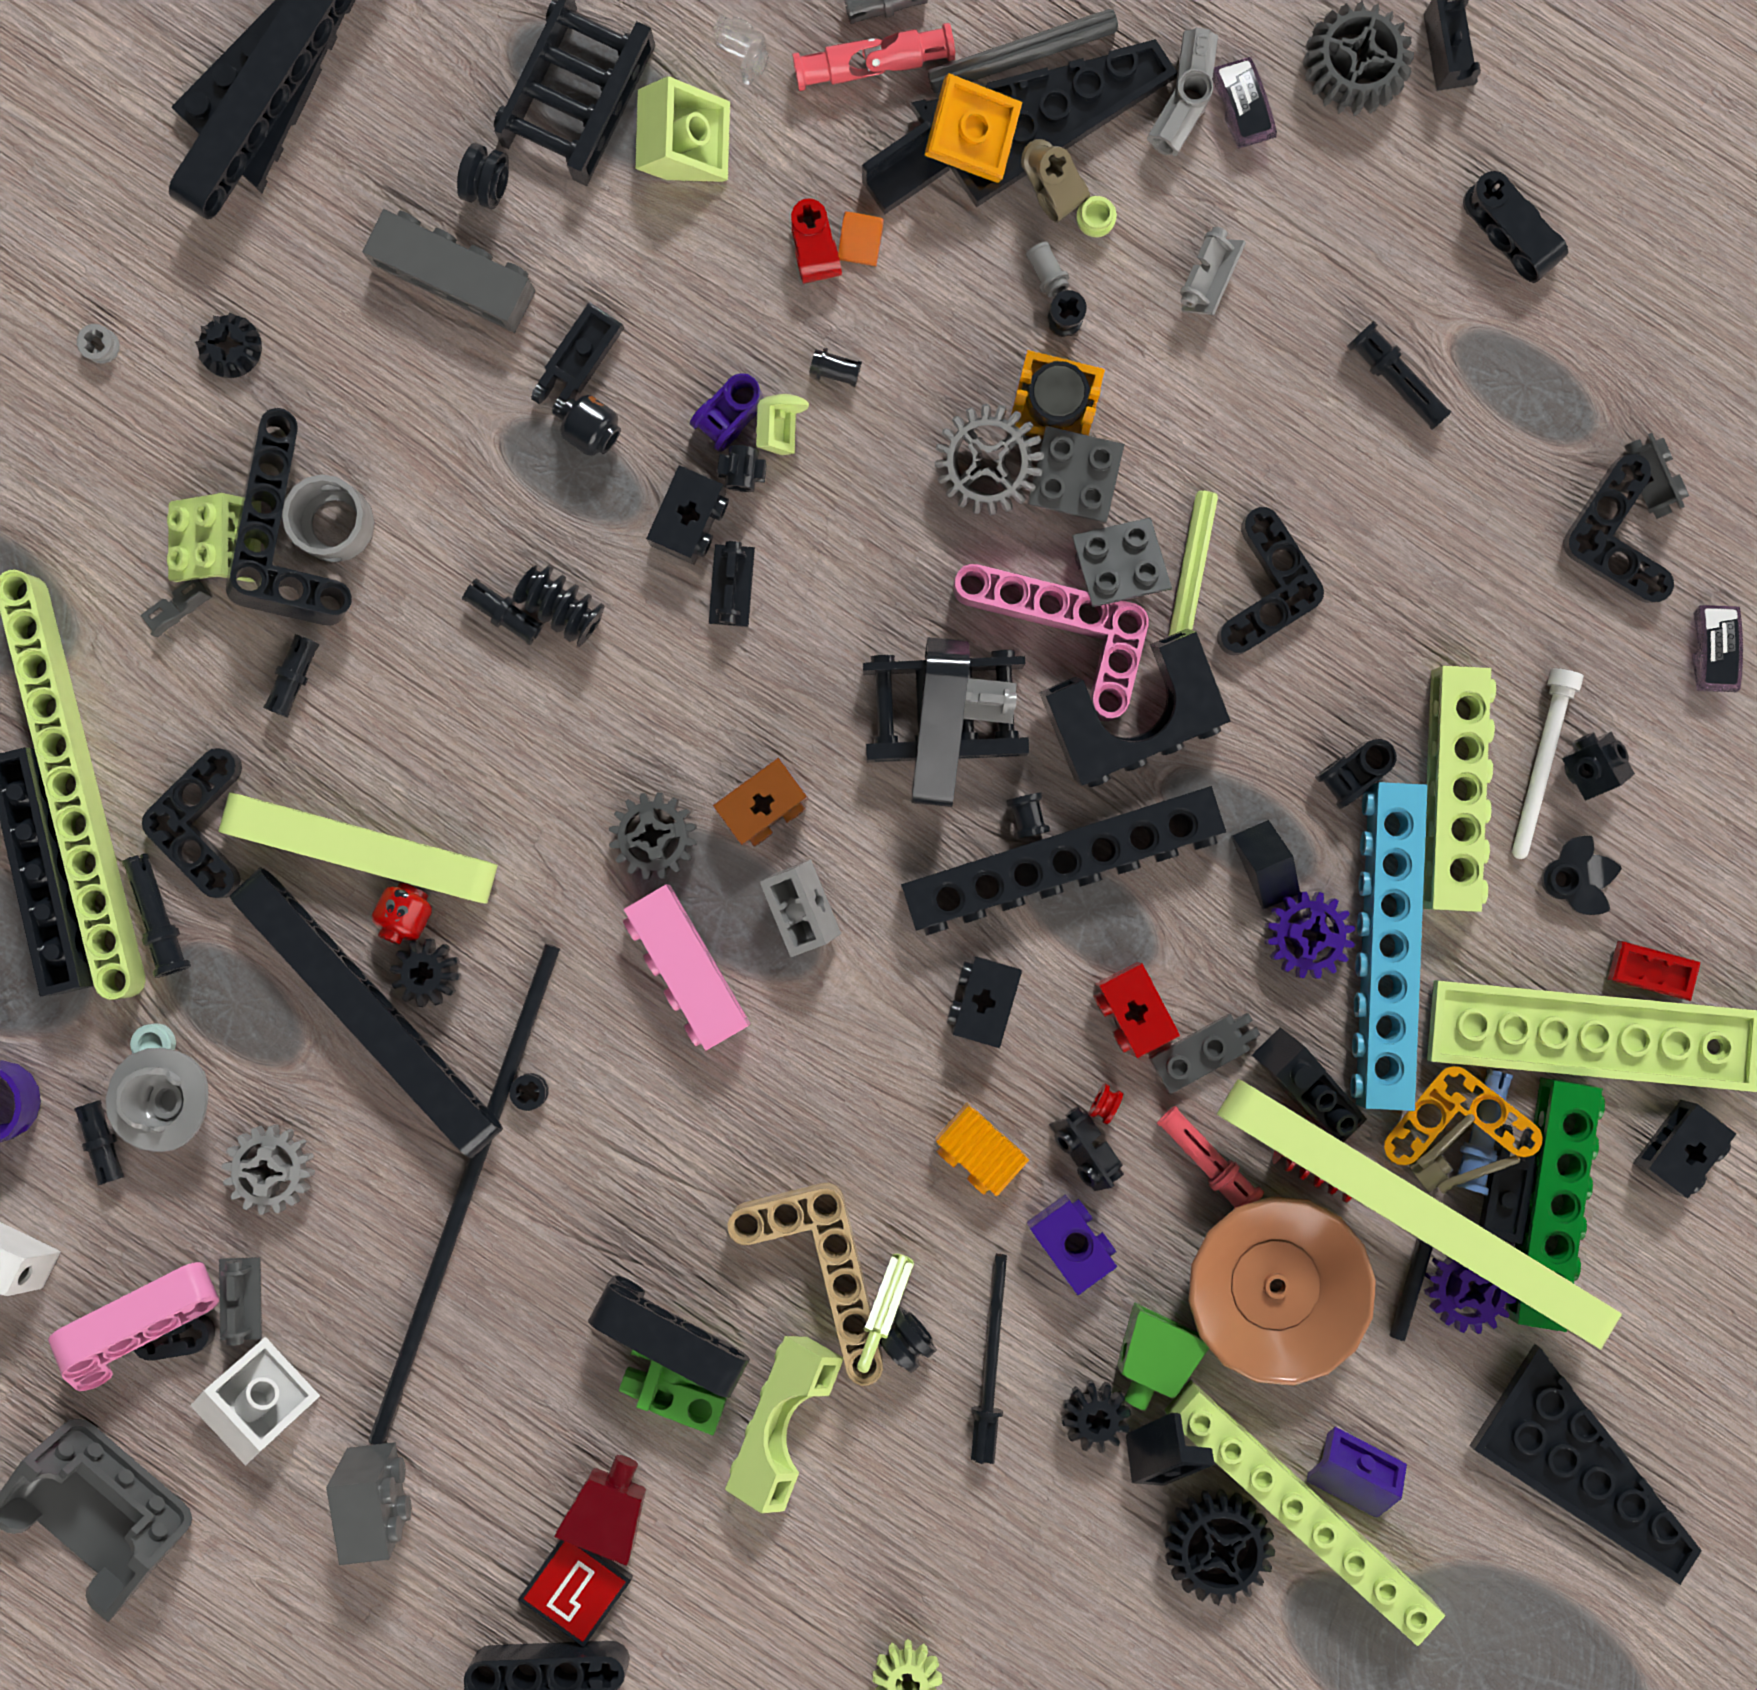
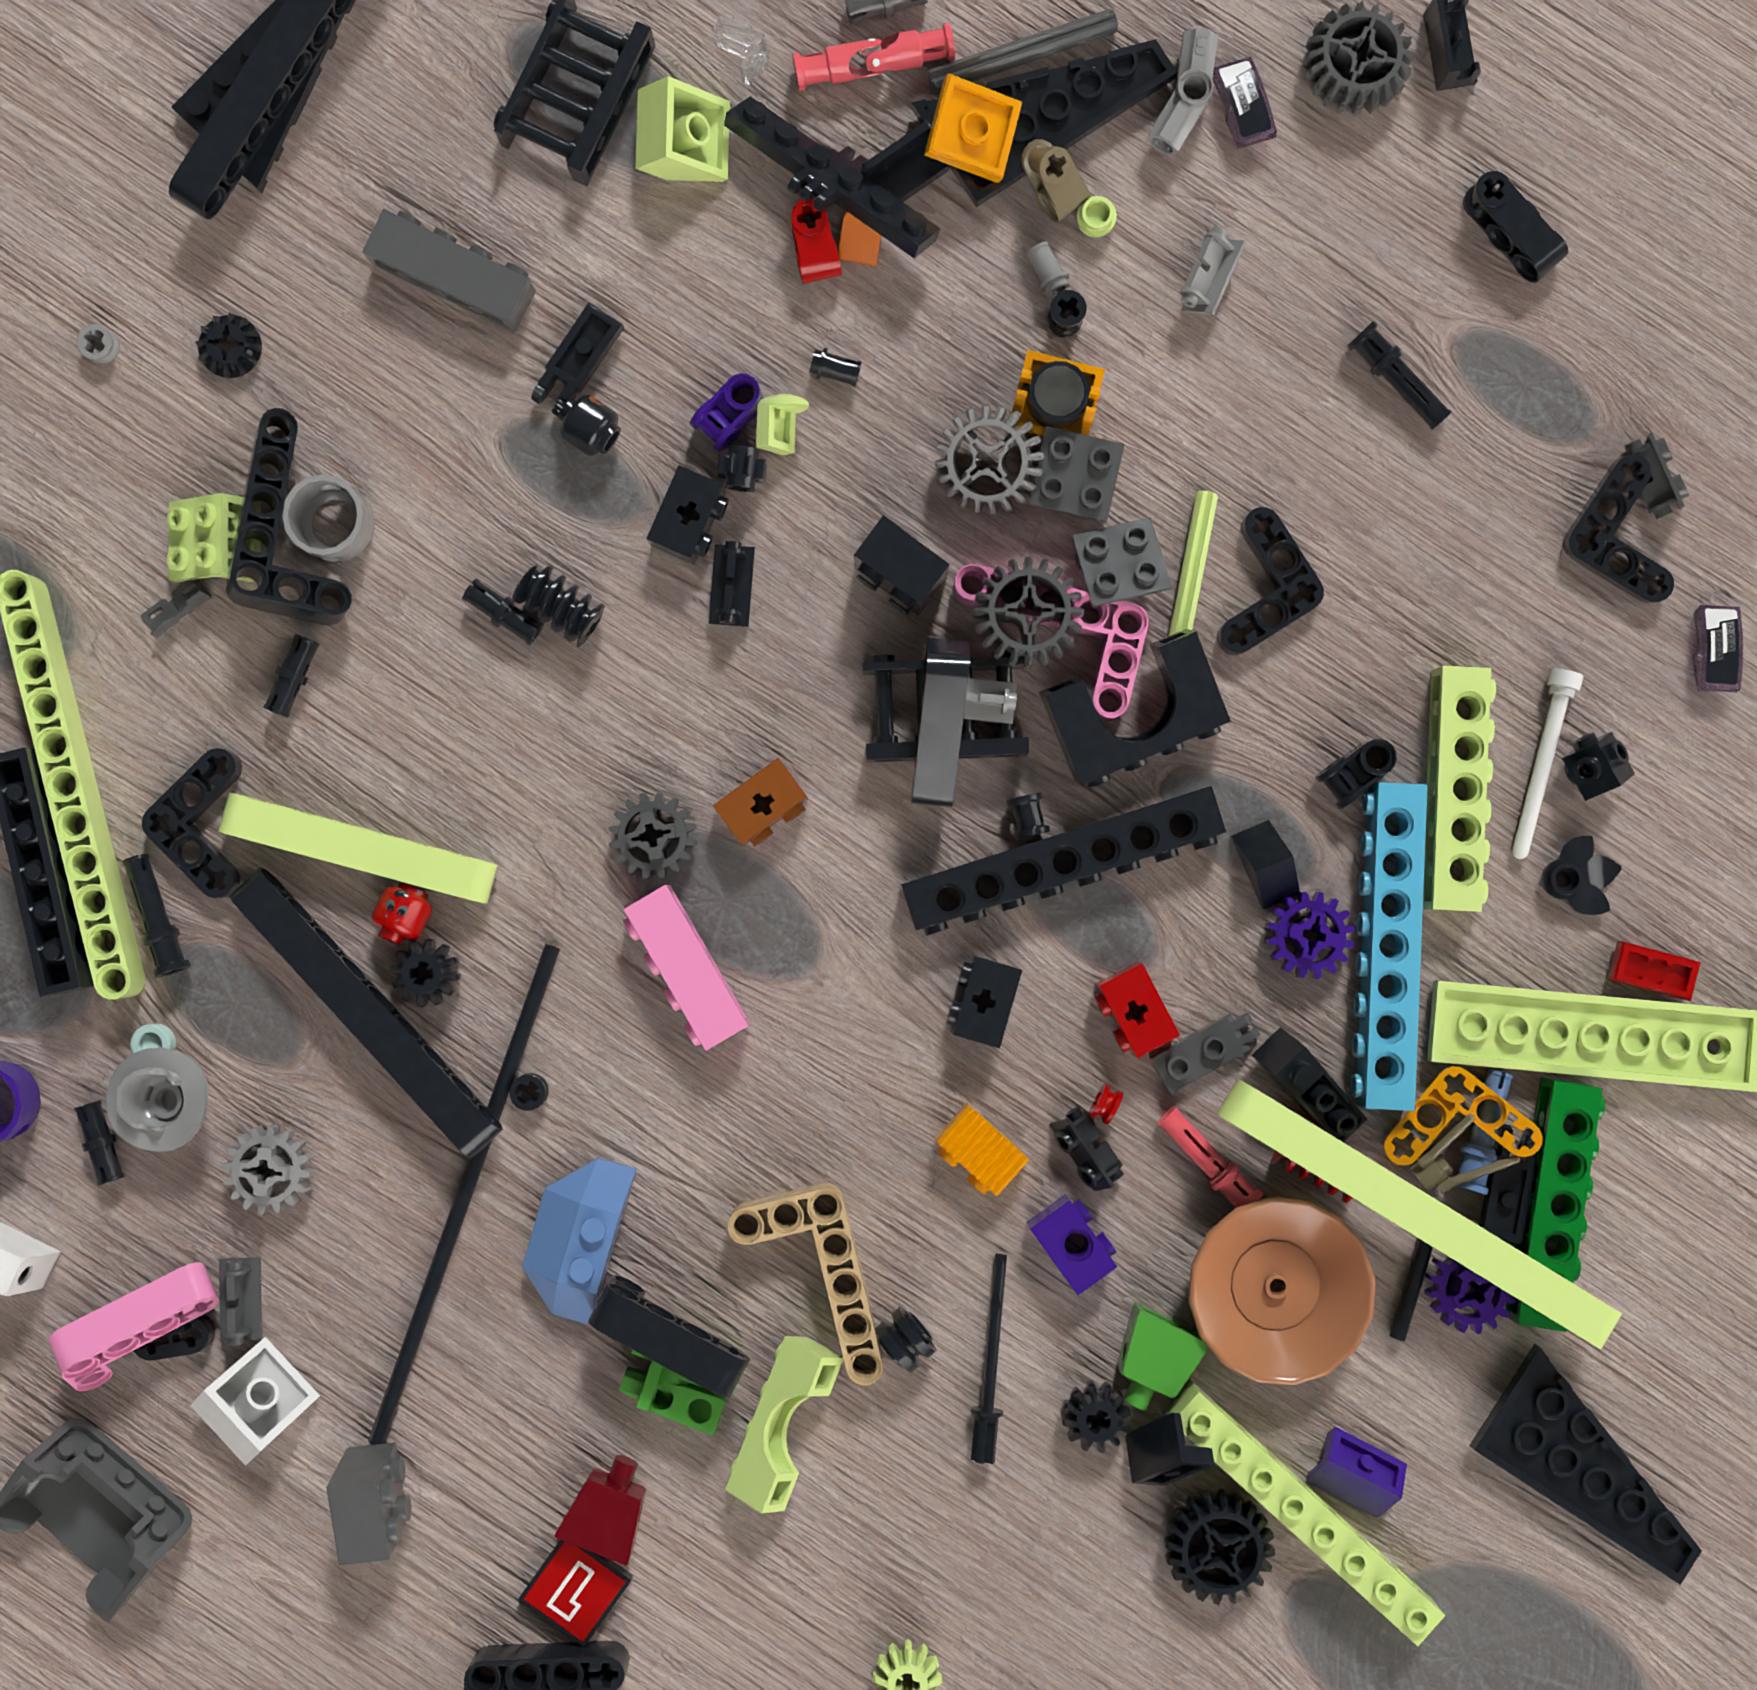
black wheel [457,143,509,210] -> none
light grey brick [760,859,841,957] -> none
yellowish green axle [857,1254,914,1373] -> none
black brick [1633,1100,1737,1199] -> none
none -> medium blue wedge [522,1157,637,1325]
none -> black hinge [724,96,941,259]
none -> black brick [854,515,950,616]
none -> dark grey gear [972,557,1084,669]

